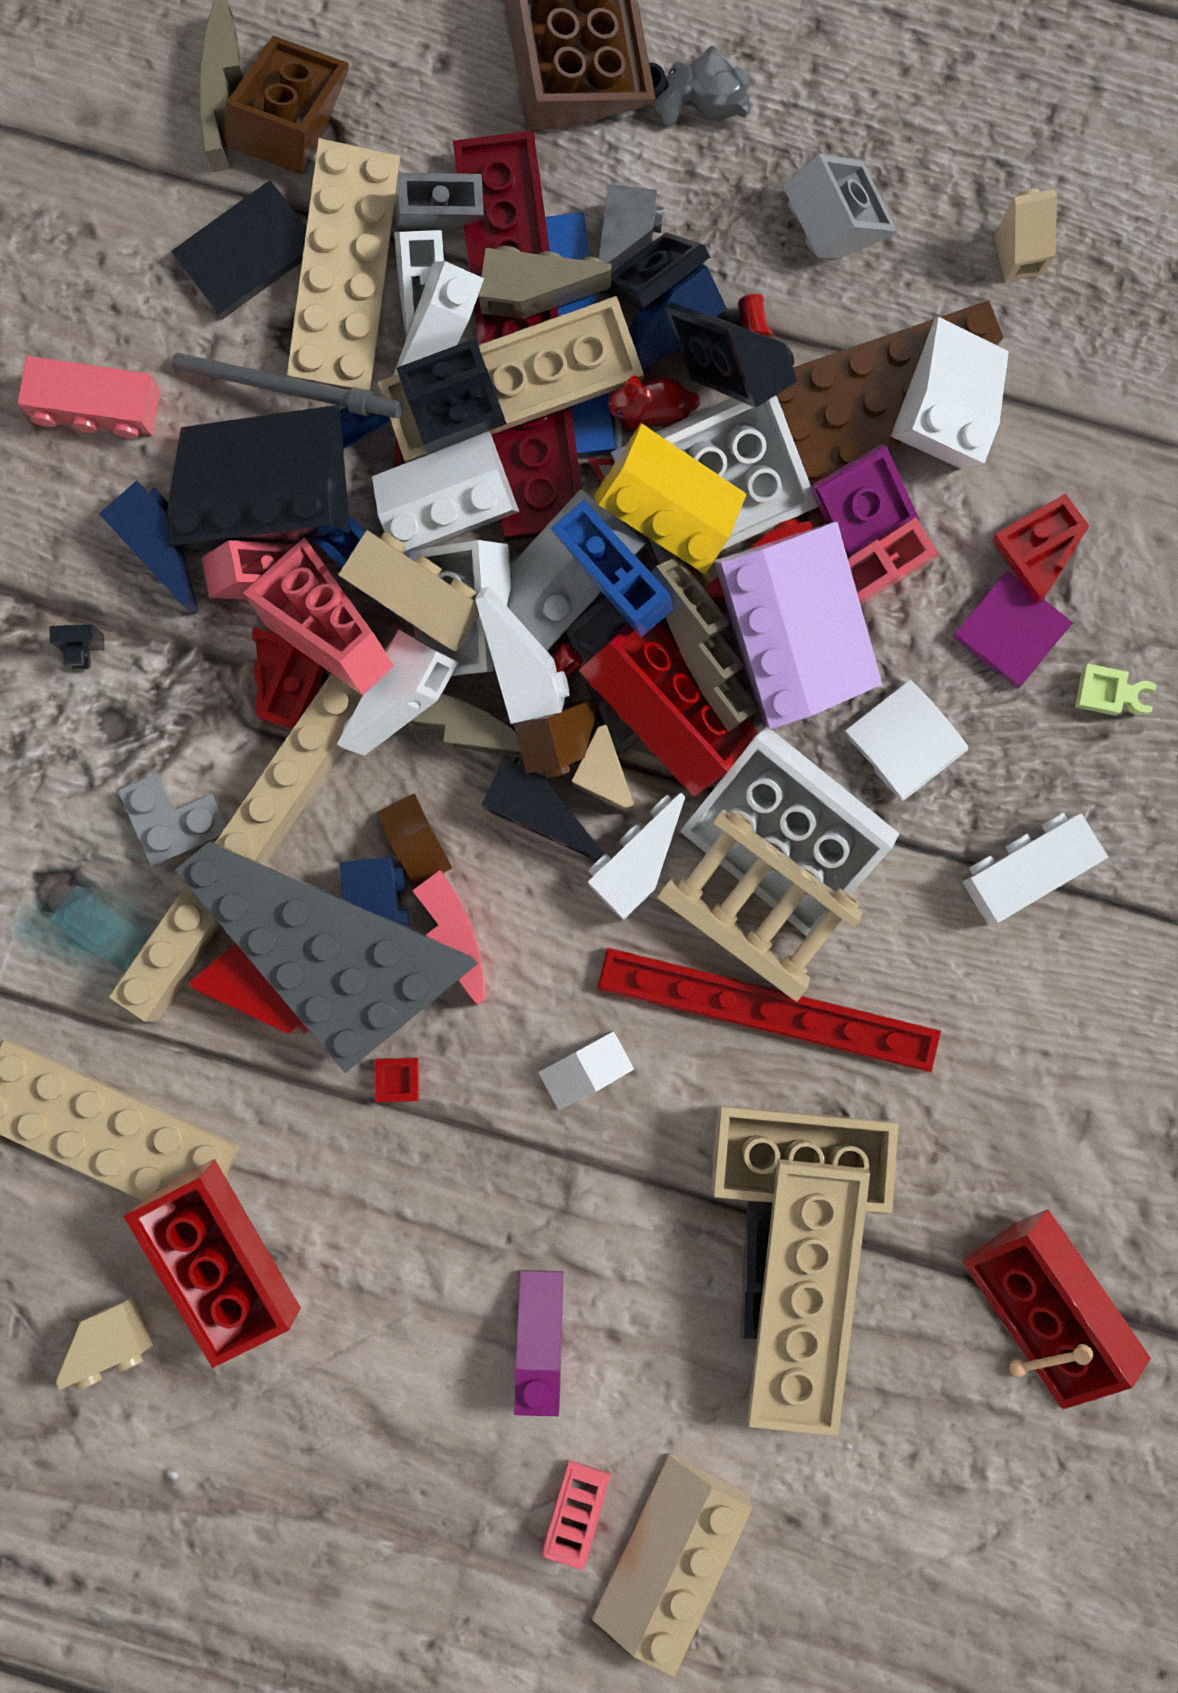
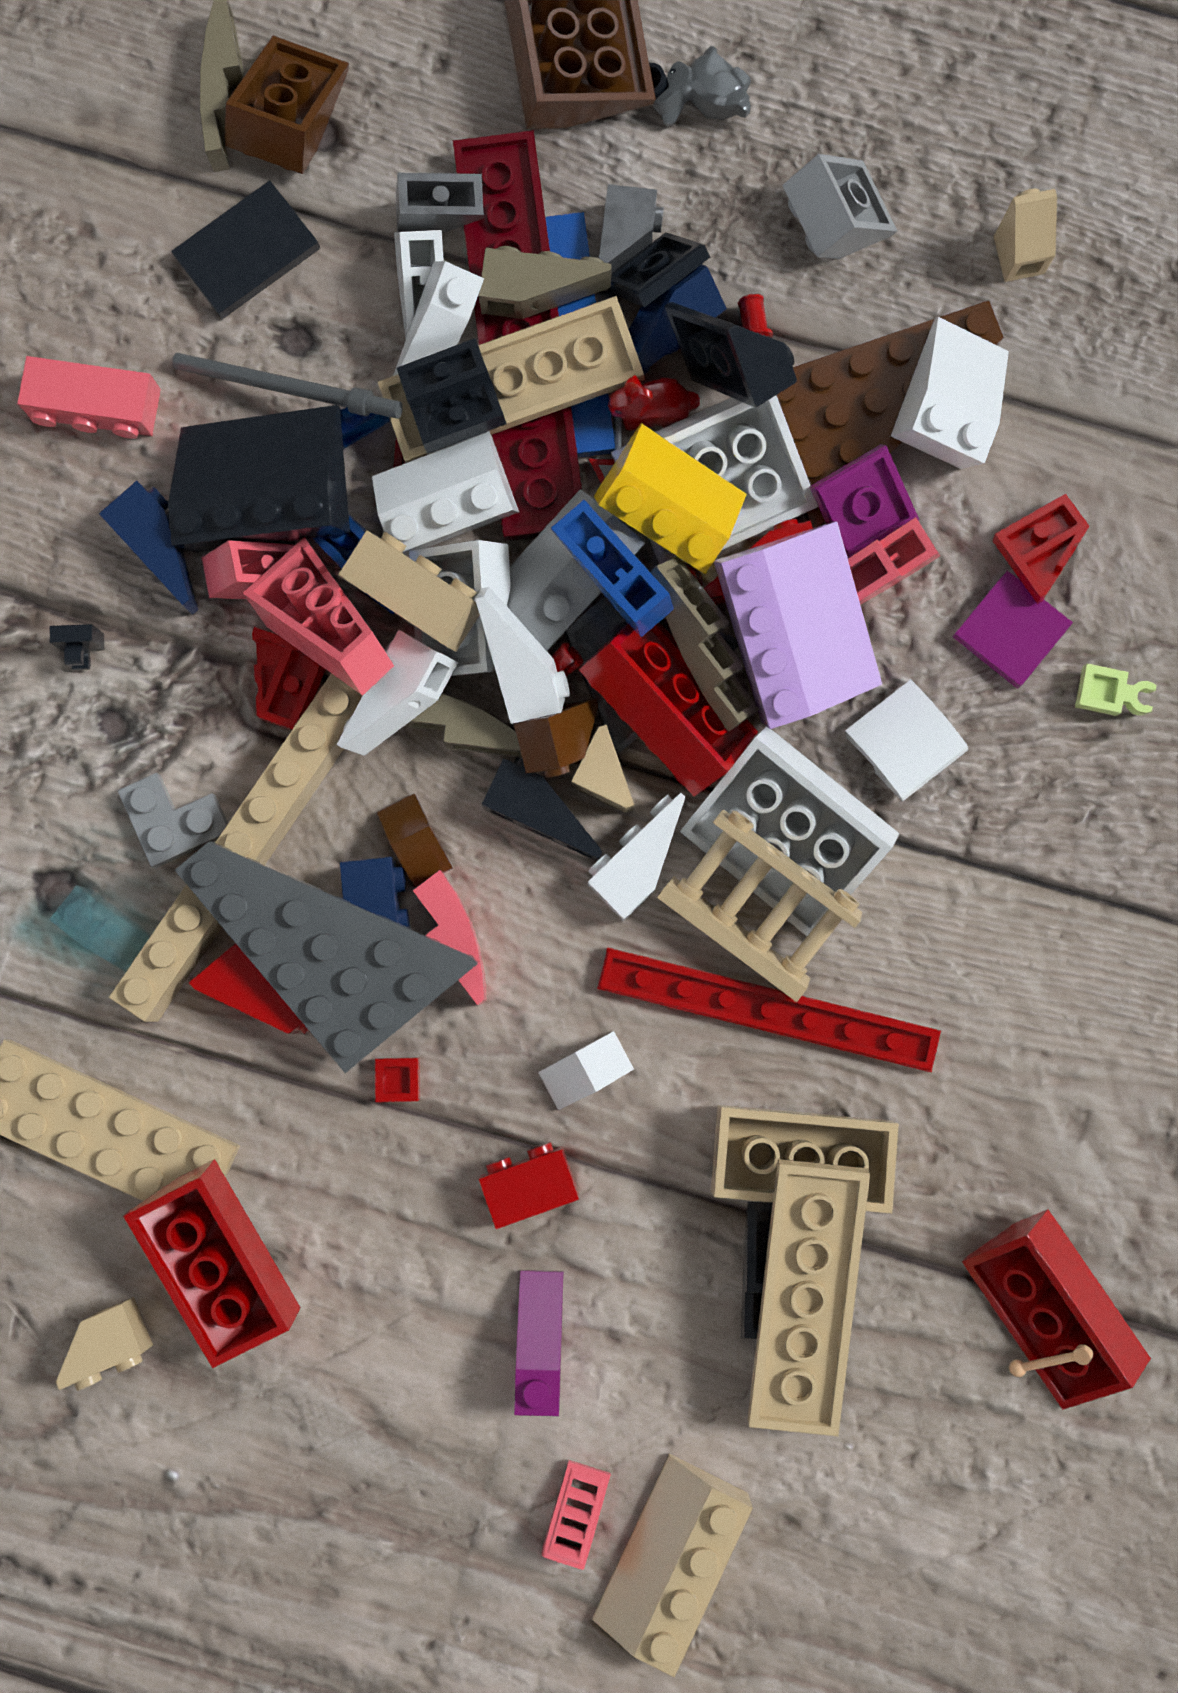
tan plate [287,138,400,391] -> none
white brick [961,812,1109,925] -> none
none -> red brick [479,1142,579,1229]

